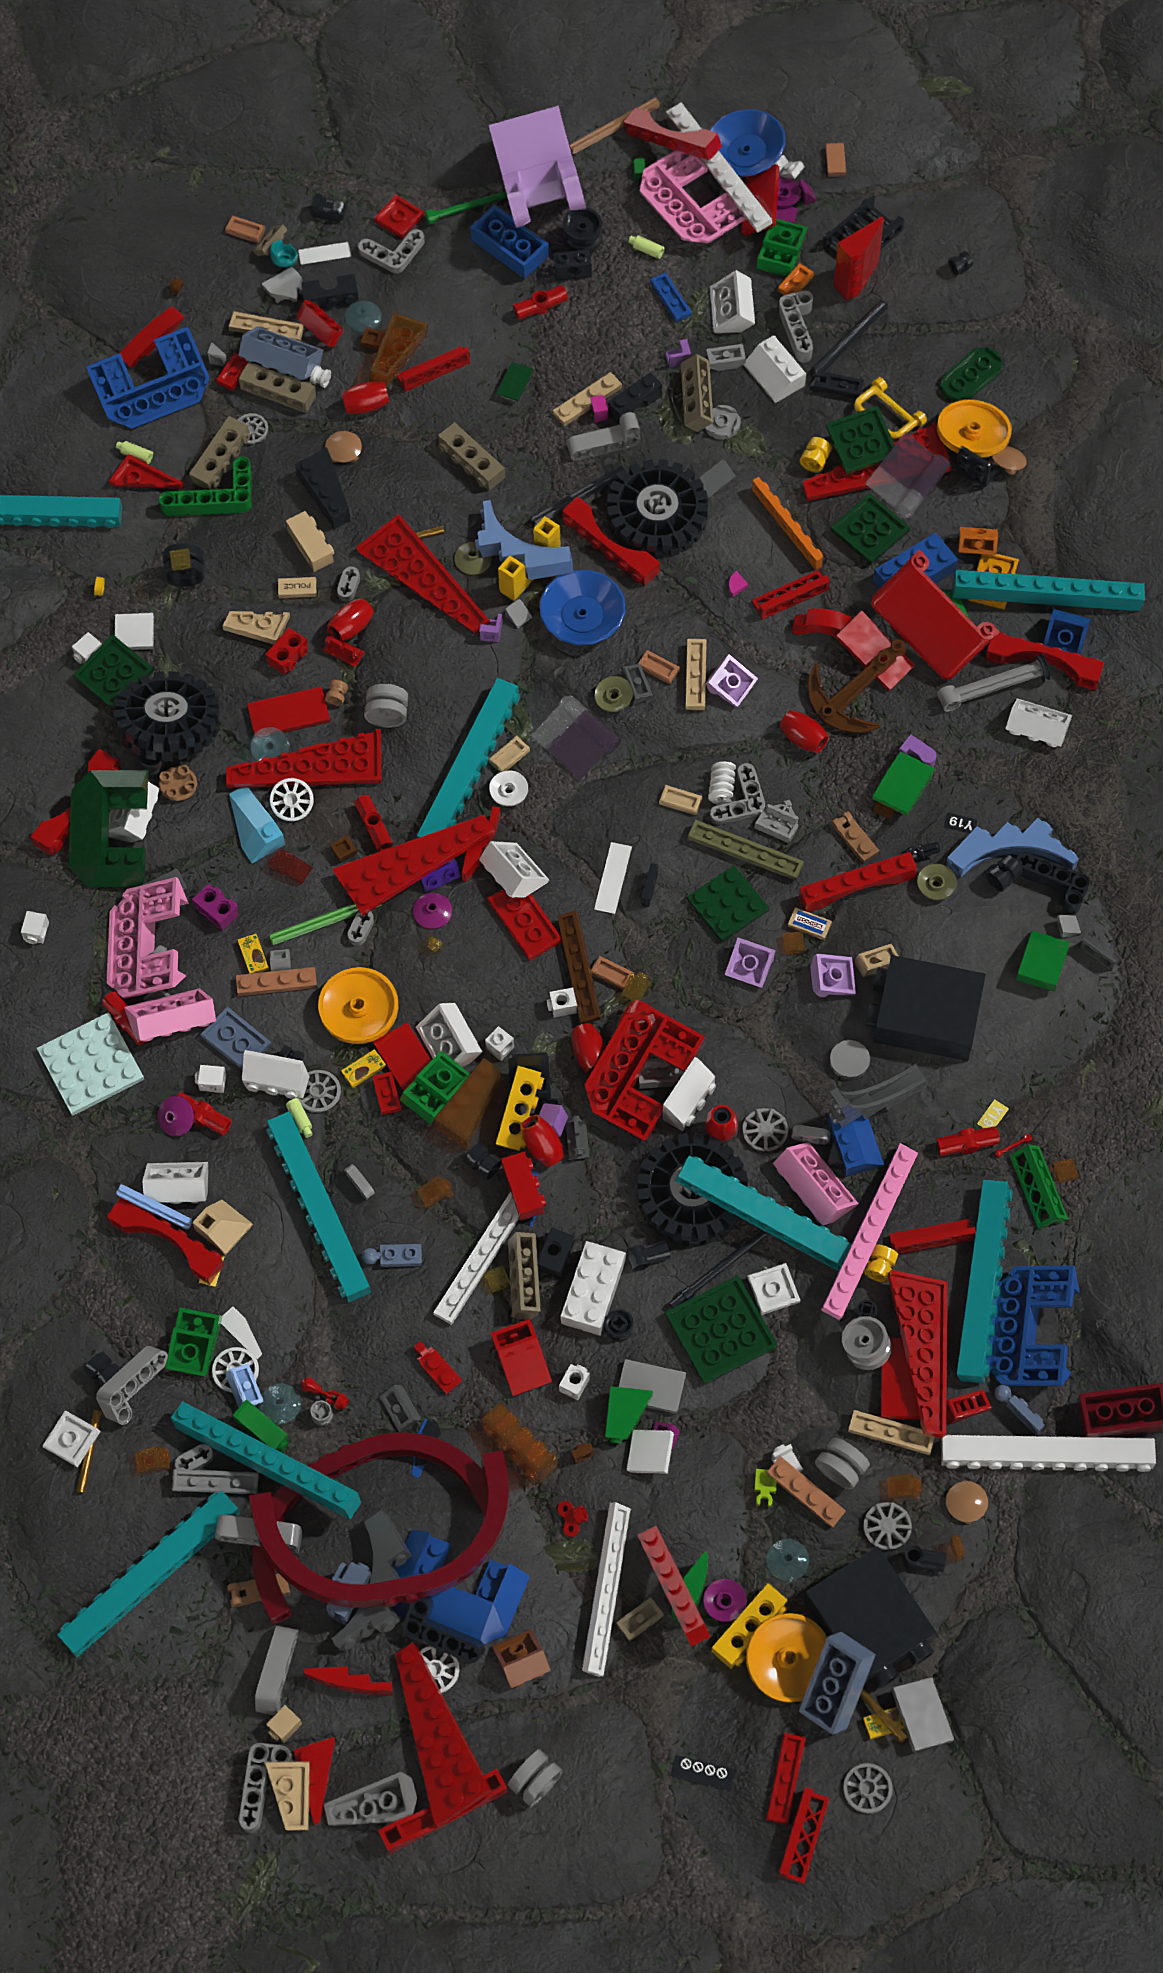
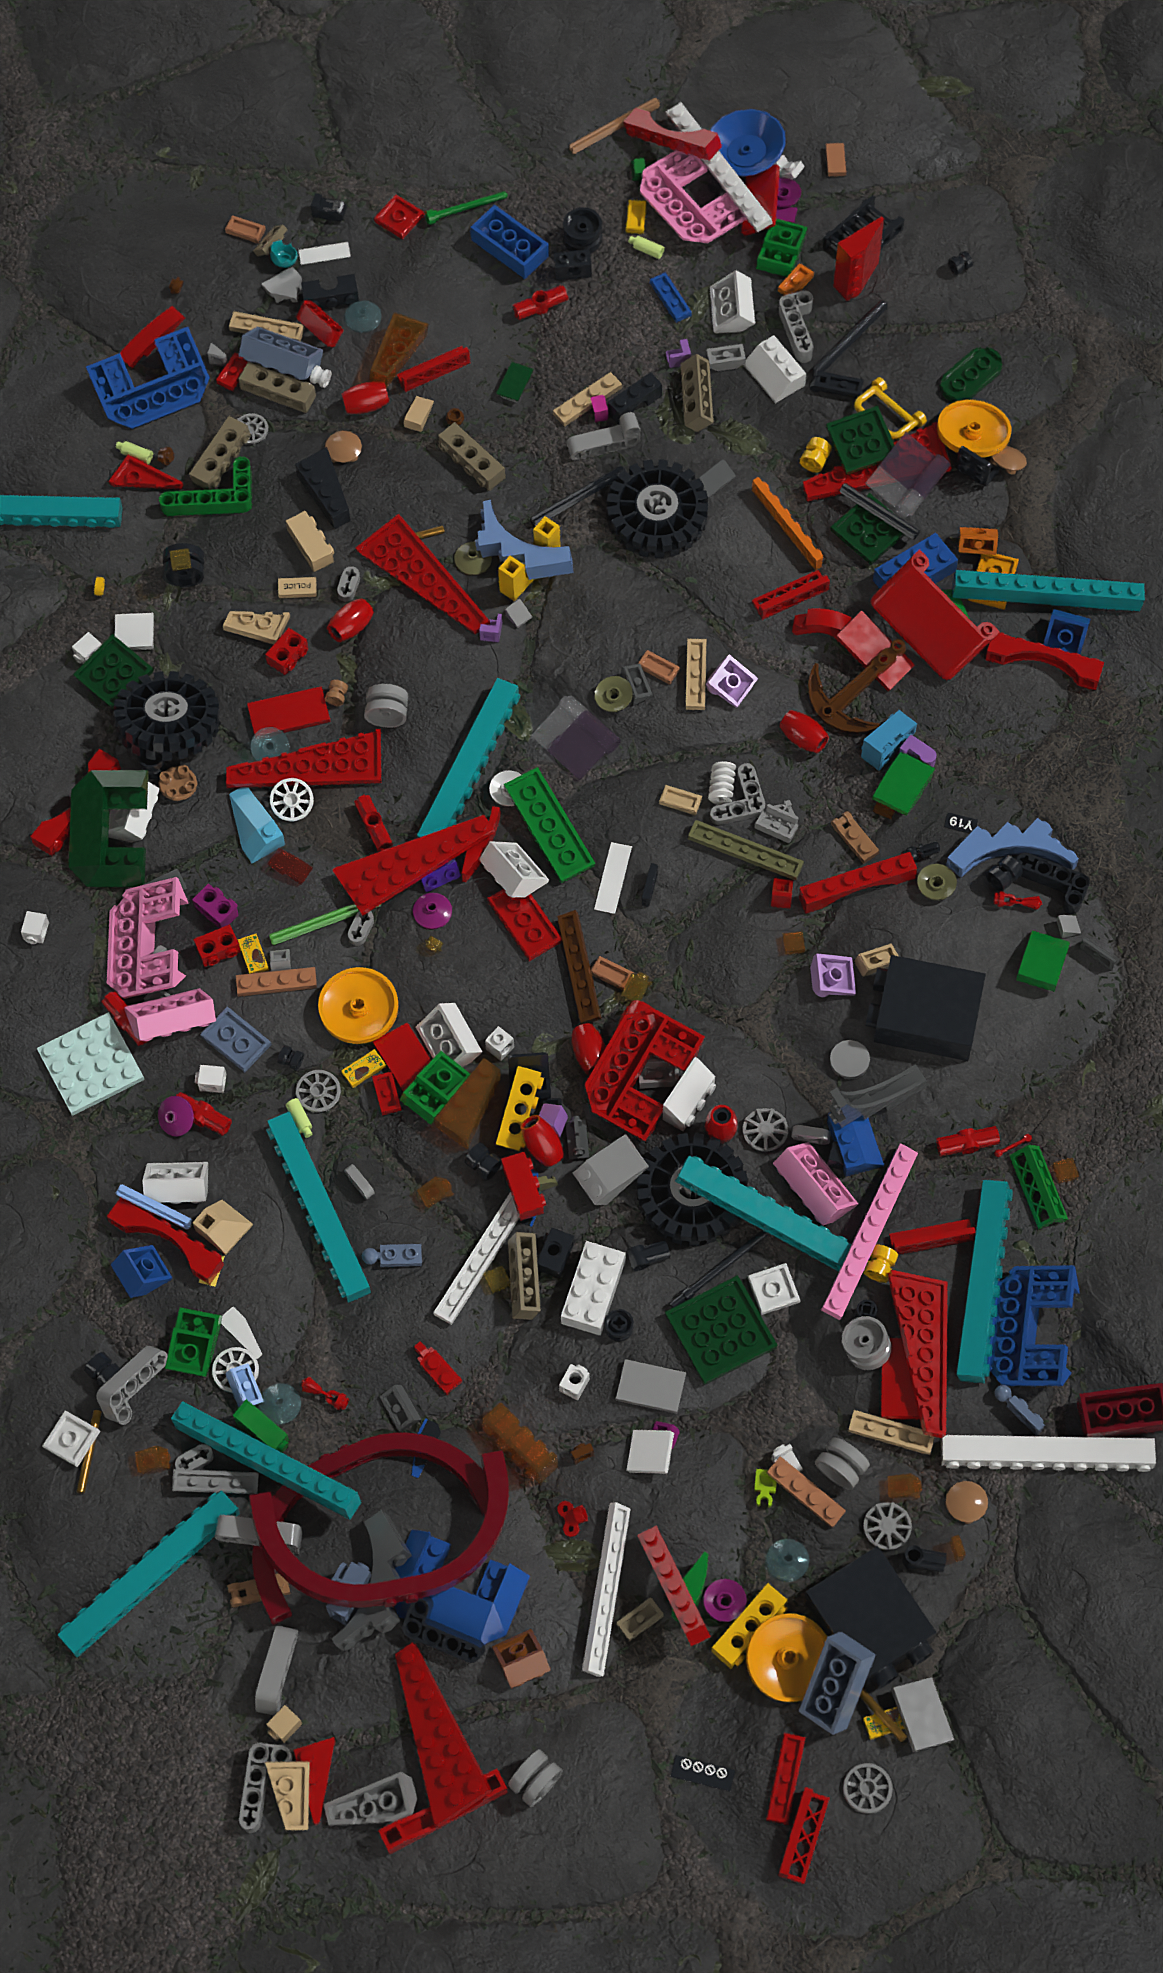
white slope [242,1050,309,1099] -> none
red slope [304,1666,393,1695] -> none
light grey wheel [310,1401,333,1426] -> none
red hinge [323,635,365,667] -> none
reddish brown plate [330,835,357,862] -> none
light grey beam [358,229,424,273] -> none
reddish brown plate [361,327,384,350] -> none
white wheel [420,1646,459,1693] -> none
lavender piece [489,106,586,228] -> none
tan tile [489,736,530,772] -> none
red slope [491,1319,552,1396] -> none
blue dish [539,569,626,645] -> none
white brick [547,988,577,1018] -> none
red arch [562,496,660,586] -> none
green slope [605,1386,653,1444] -> none
dark green plate [687,865,769,943] -> none
light grey tile [705,405,741,440] -> none
lavender slope [725,938,776,988] -> none
dark pink tile [729,571,748,597] -> none
tile [788,908,832,941] -> none
magenta slope [799,180,817,205] -> none
light grey piece [937,653,1050,712] -> none
red slope [946,1390,991,1424] -> none
light yellow sticker [977,1099,1009,1128] -> none
white slope [1006,698,1072,747] -> none
none -> blue slope [111,1245,172,1298]
none -> reddish brown plate [158,447,174,465]
none -> red brick [193,924,241,967]
none -> tan slope [404,396,434,432]
none -> reddish brown plate [446,408,464,426]
none -> green plate [504,767,596,883]
none -> olive tile [538,1176,558,1192]
none -> light grey slope [573,1135,649,1205]
none -> yellow tile [626,200,647,234]
none -> red slope [771,878,793,909]
none -> black axle [840,483,920,540]
none -> dark azure wedge [861,710,917,771]
none -> red piece [993,891,1042,910]

